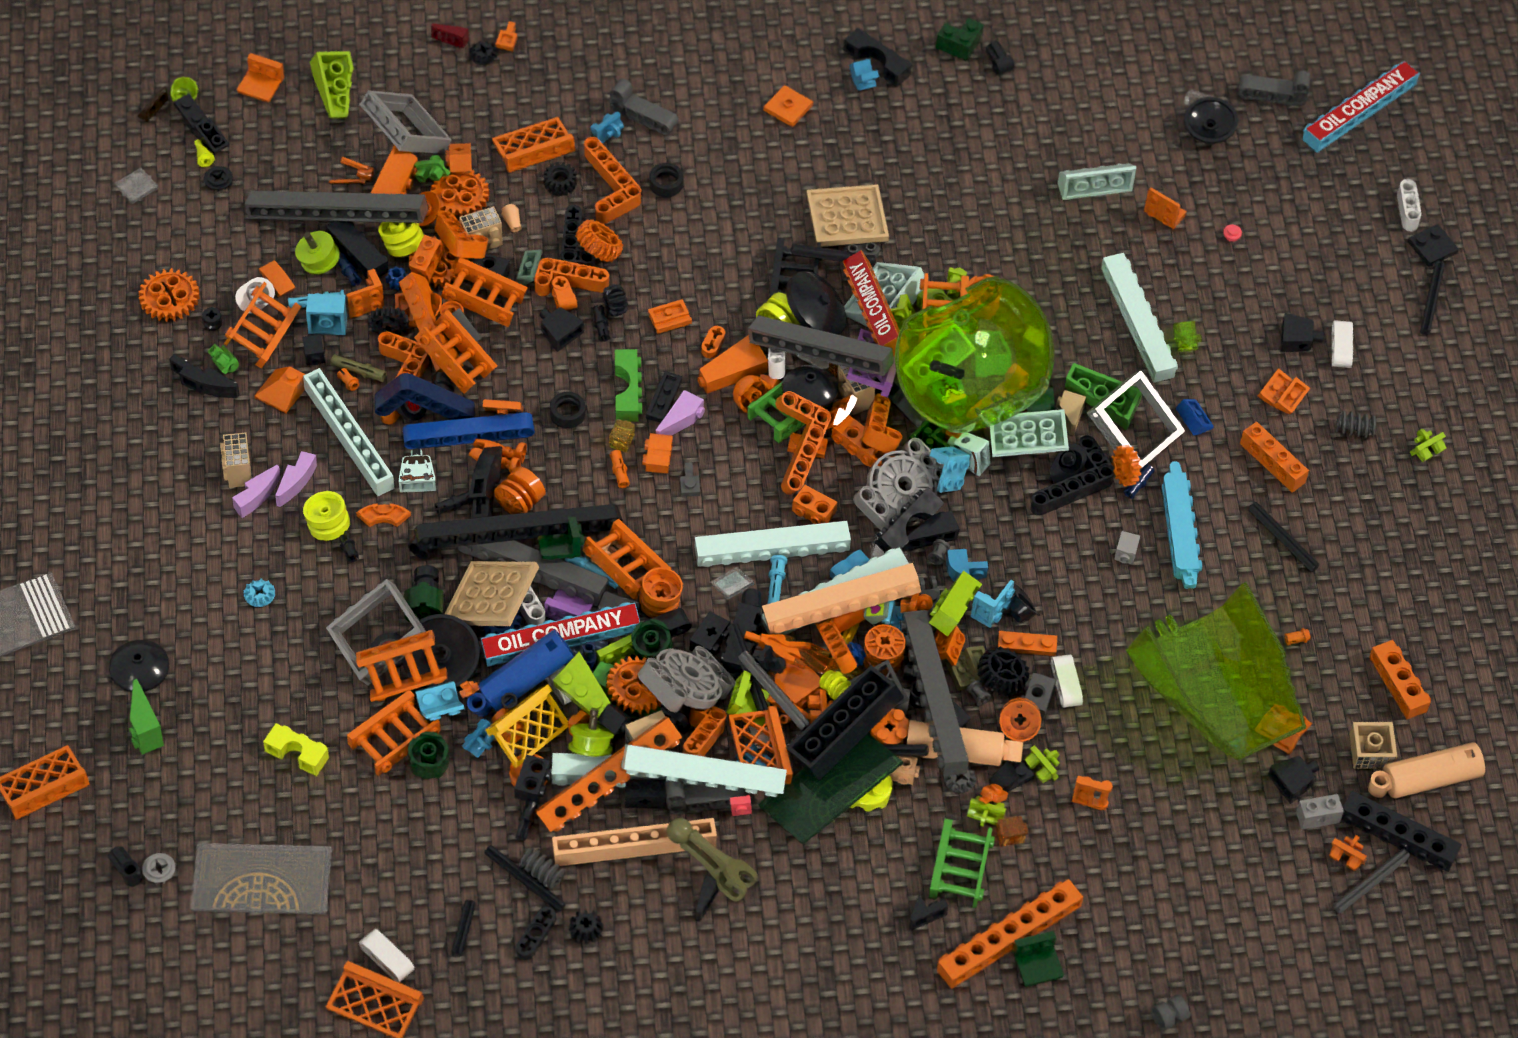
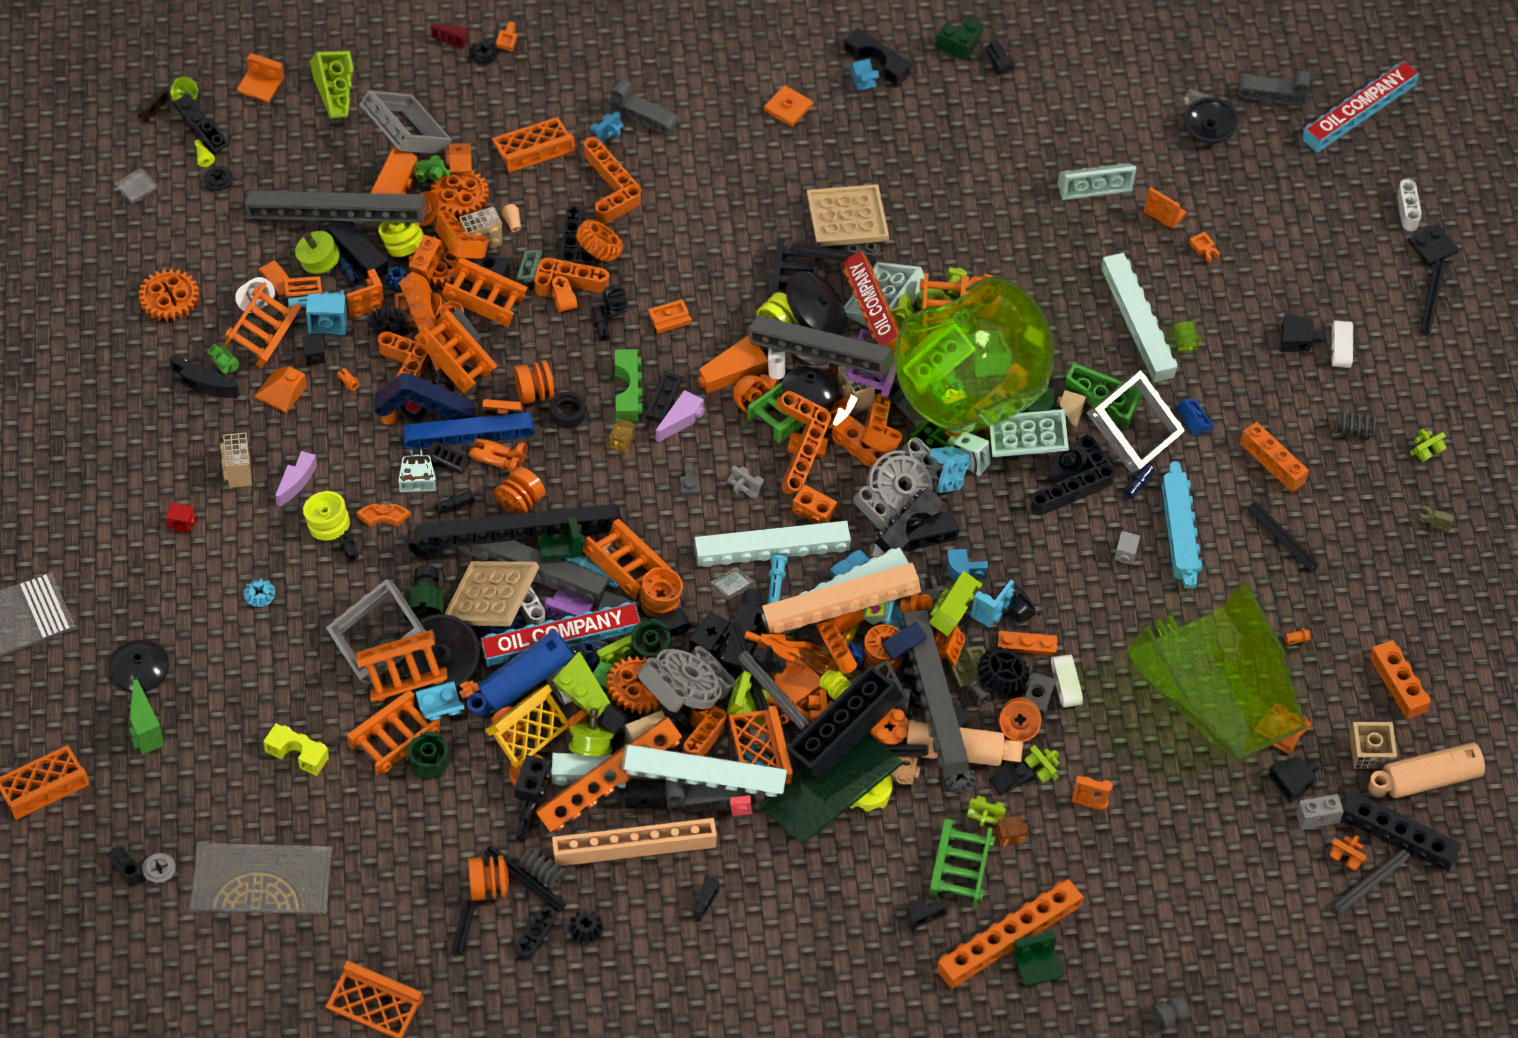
black wheel [202,307,222,331] -> none
lavender slope [232,465,281,518] -> none
light aqua brick [303,368,394,497] -> none
orange plant [329,157,374,184] -> none
olive pin [331,354,387,382] -> none
white beam [359,929,415,983] -> none
dark azure hips [462,719,495,758] -> none
black slope [469,446,503,518] -> none
black hinge [501,693,517,710] -> none
black torso [539,308,584,352] -> none
black tyre [544,162,577,196] -> none
orange pin [609,450,630,488] -> none
orange brick [642,433,673,474] -> none
black tyre [649,163,683,198] -> none
olive piece [667,818,758,901] -> none
orange beam [701,326,725,358] -> none
dark grey bush [927,539,950,565] -> none
black axle [929,360,965,379] -> none
orange plate [979,784,1009,804] -> none
orange gear [1111,445,1142,487] -> none
coral plate [1223,225,1242,242] -> none
orange slope [1257,368,1310,415] -> none
none -> red brick [166,502,197,532]
none -> orange tile [283,276,323,299]
none -> black slope [428,442,470,474]
none -> orange wheel [468,855,509,901]
none -> orange wheel [513,360,554,405]
none -> light grey hips [727,465,764,500]
none -> dark blue slope [882,622,928,661]
none -> orange plate [1189,232,1220,263]
none -> olive plate [1419,506,1454,532]

